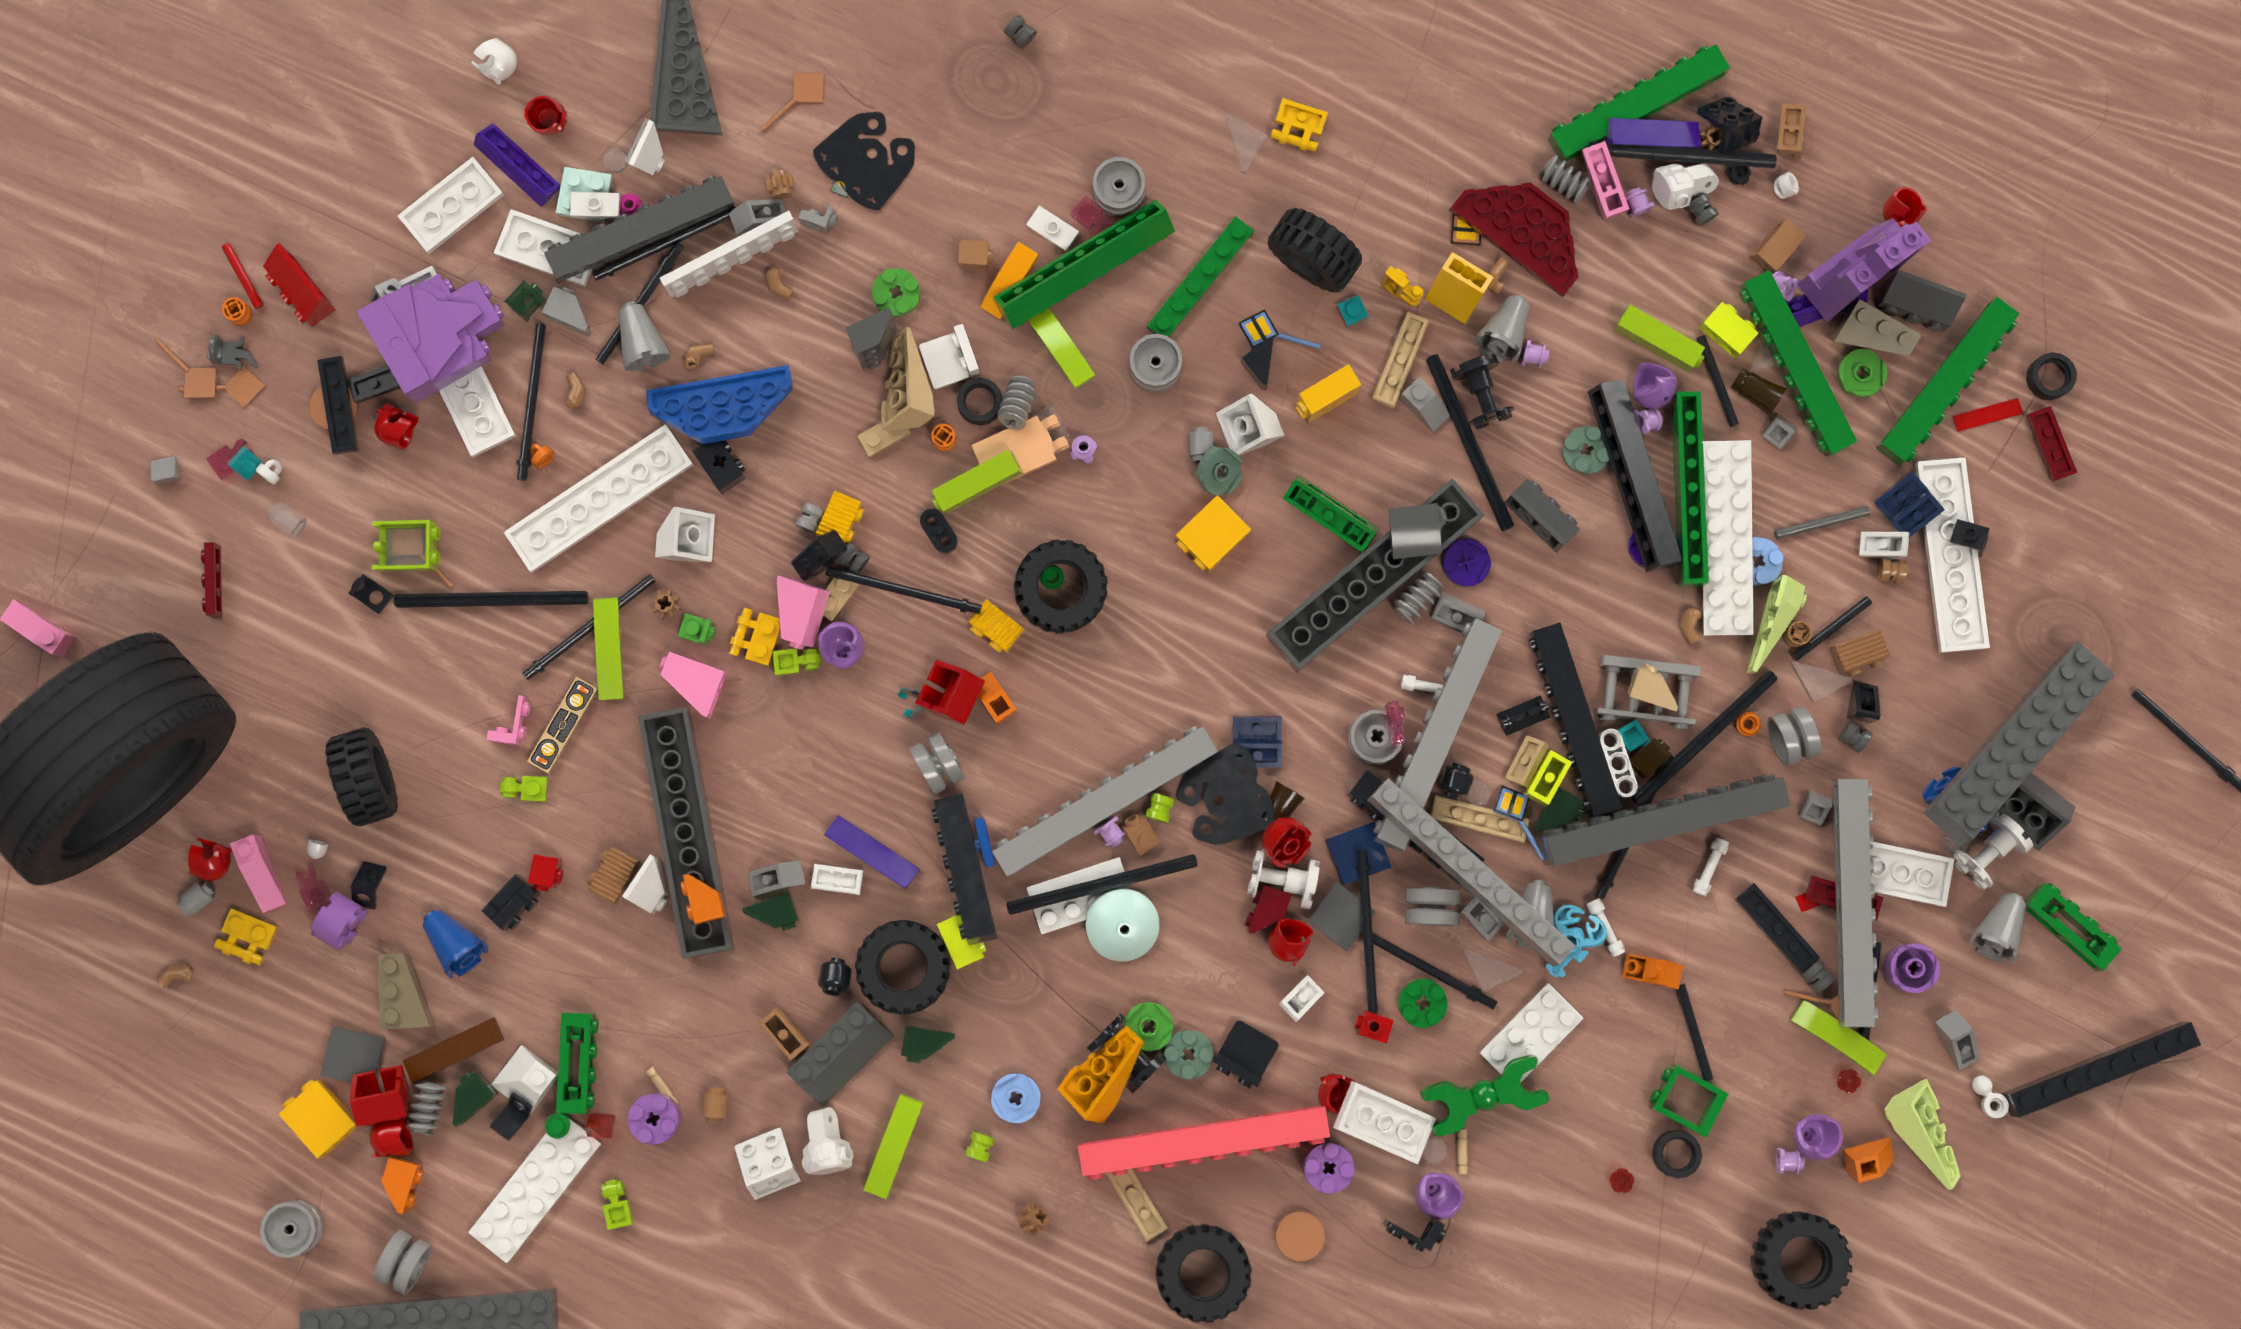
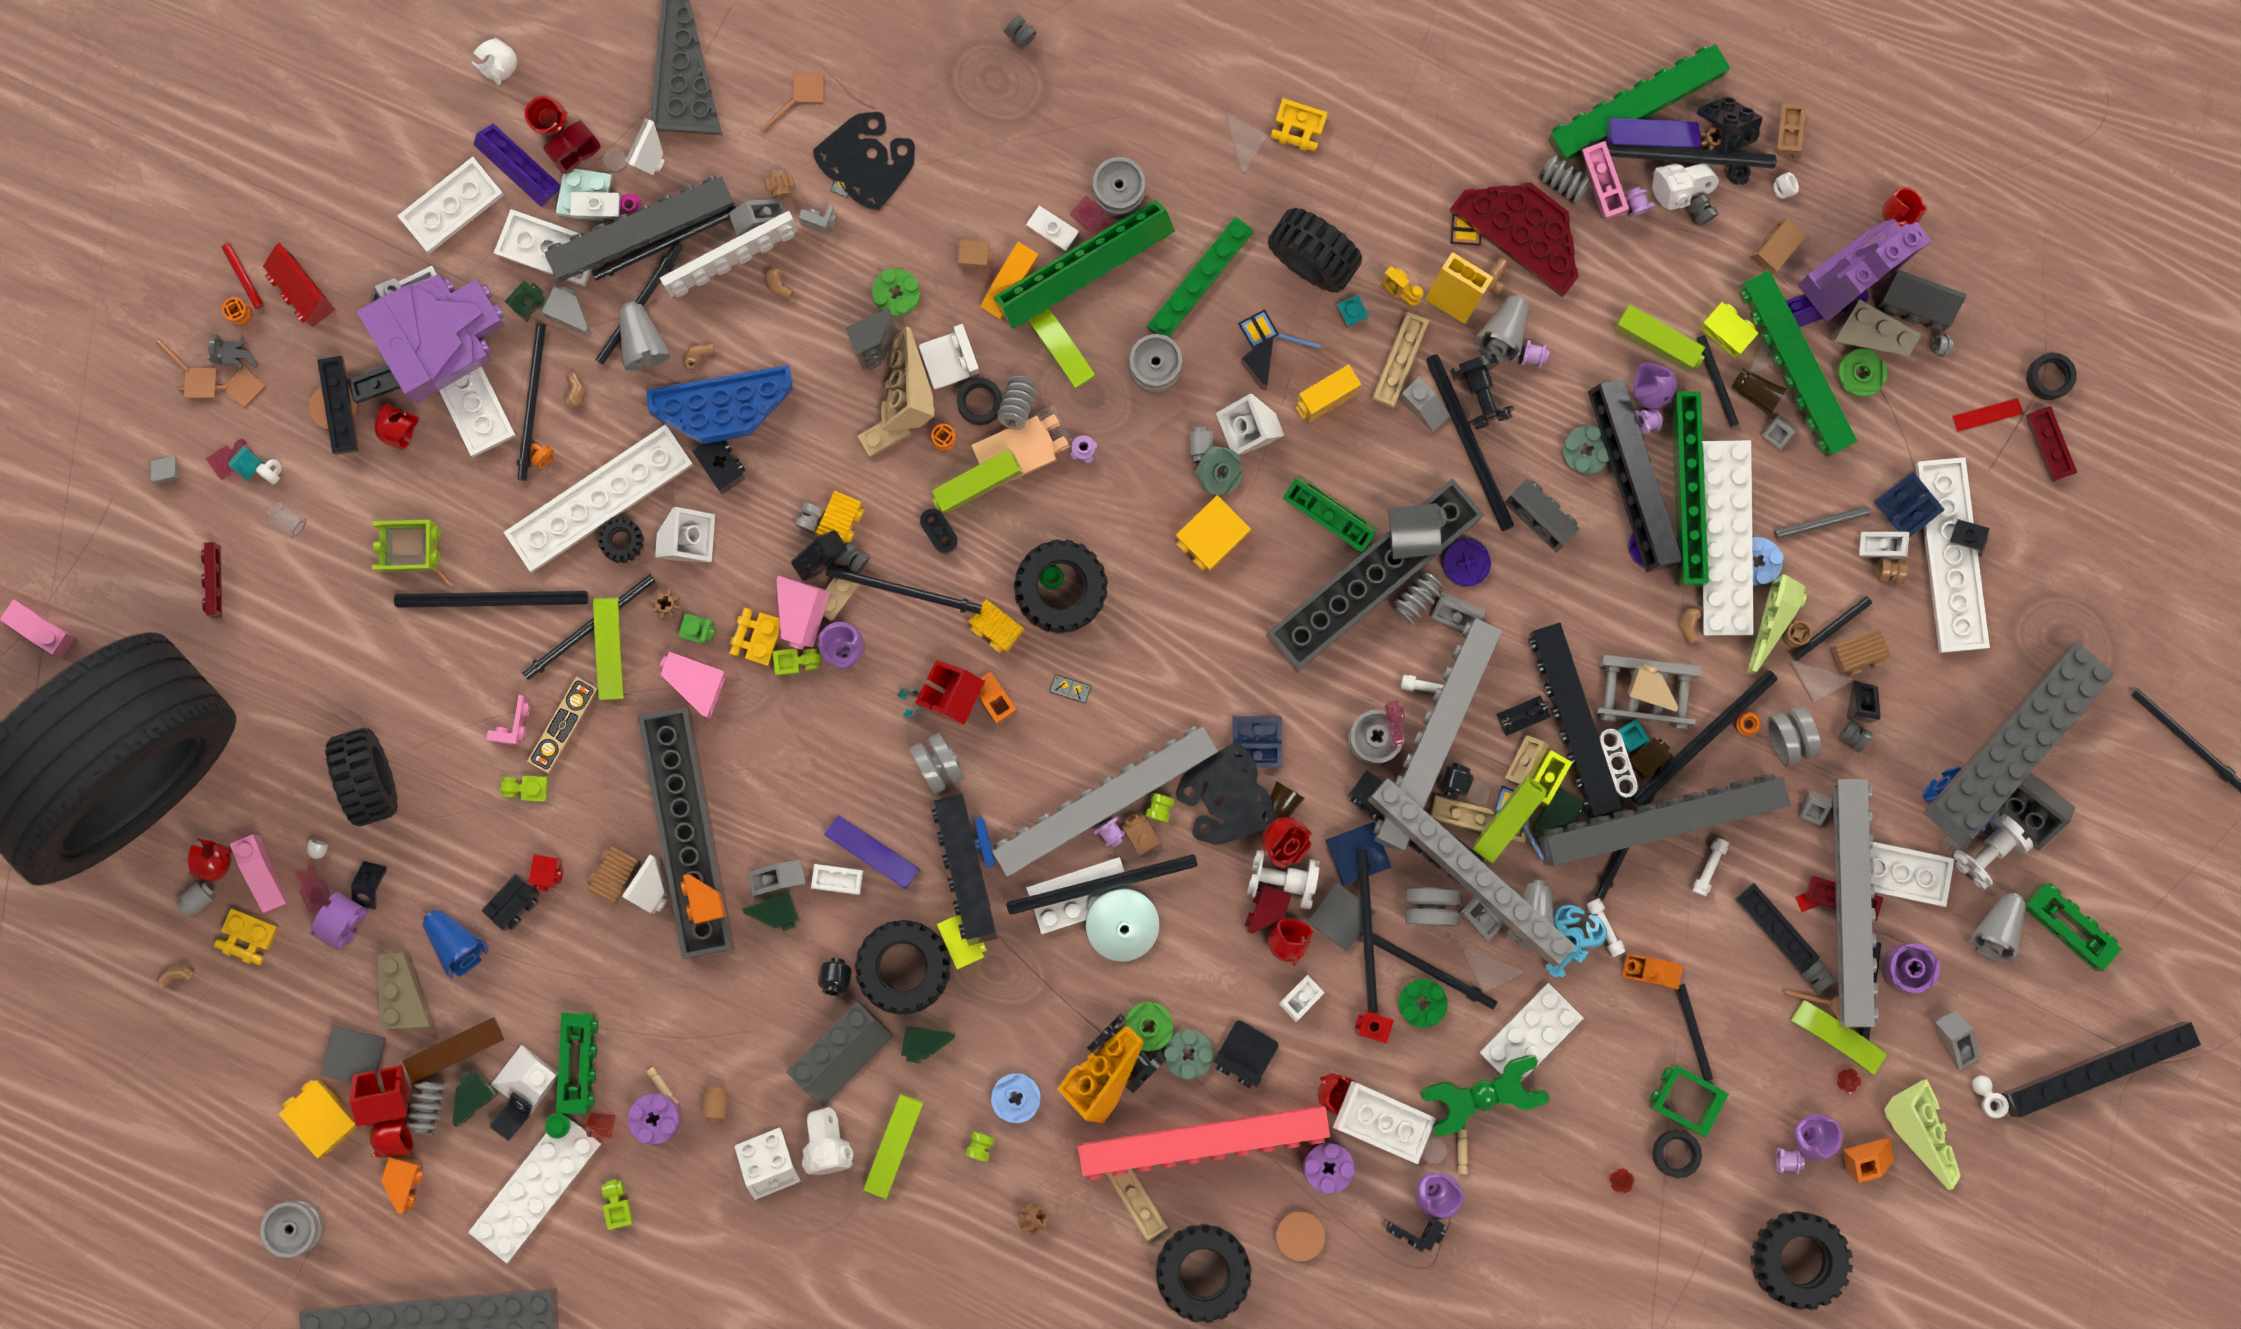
black bracket [348,574,393,614] -> none
light grey wheel [373,1229,432,1295] -> none
medium nougat brick [759,1007,811,1060] -> none
lavender brick [1772,271,1800,301] -> none
green brick [1876,296,2020,466] -> none
none -> dark red brick [543,121,601,174]
none -> black tyre [598,517,644,563]
none -> light grey sticker [1049,674,1091,704]
none -> lime brick [1473,775,1547,863]
none -> light grey plate [1932,334,1953,357]

